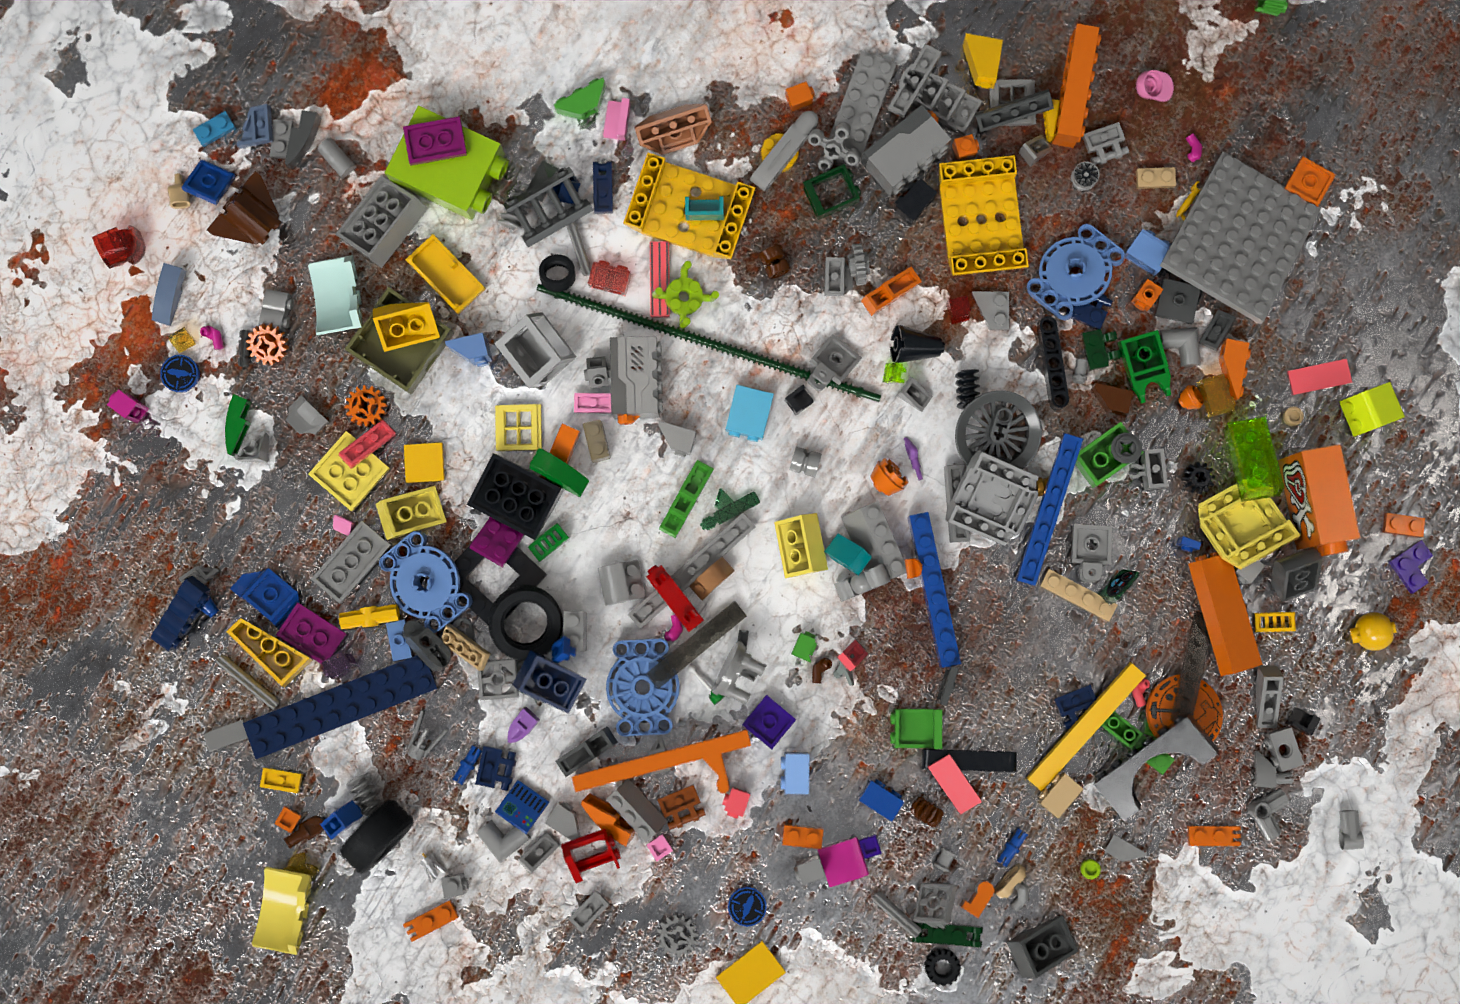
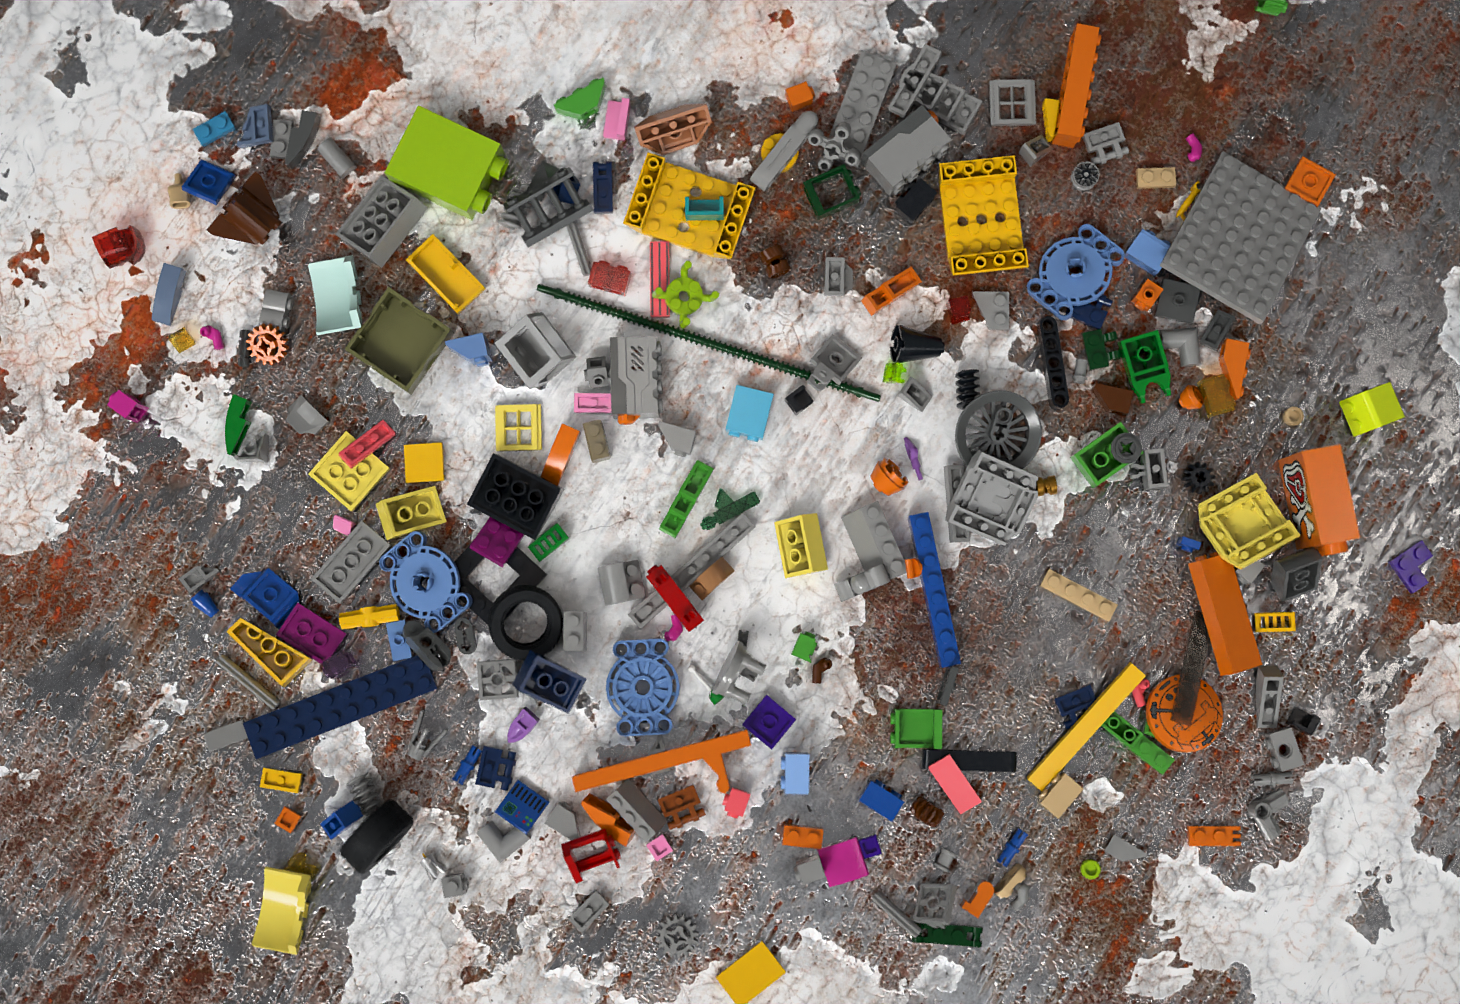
dark blue brick [151,576,211,652] -> none
tile [160,355,200,393] -> none
reddish brown arm [284,816,324,849] -> none
orange gear [344,385,388,427] -> none
yellow slope [373,302,440,352] -> none
magenta plate [403,116,467,166] -> none
orange hinge [403,900,459,942] -> none
tan tile [441,624,491,671] -> none
light grey slope [518,831,560,874] -> none
green slope [529,447,589,497] -> none
black tyre [539,254,576,292] -> none
blue tile [552,636,576,664] -> none
dark grey slope [555,726,618,777] -> none
clear smoke plate [645,601,747,689] -> none
tile [728,886,767,927] -> none
light grey wheel [789,446,822,477] -> none
teal panel [824,533,872,576] -> none
coral piece [833,640,868,686] -> none
light grey gear [848,243,870,286] -> none
black tyre [924,948,961,986] -> none
orange brick [952,134,979,162] -> none
yellow slope [962,33,1003,89] -> none
dark grey brick [975,89,1054,132] -> none
dark grey slope [1007,915,1079,979] -> none
blue plate [1016,433,1083,586] -> none
light grey plate [1071,524,1112,582] -> none
arch [1094,712,1219,821] -> none
slope [1100,569,1140,605] -> none
bright pink cap [1136,70,1174,102] -> none
clear neon green brick [1223,417,1285,502] -> none
light grey slope [1254,751,1276,788] -> none
coral piece [1287,359,1353,395] -> none
light grey piece [1339,810,1364,850] -> none
yellow brick [1350,612,1397,651] -> none
orange plate [1382,513,1425,538] -> none

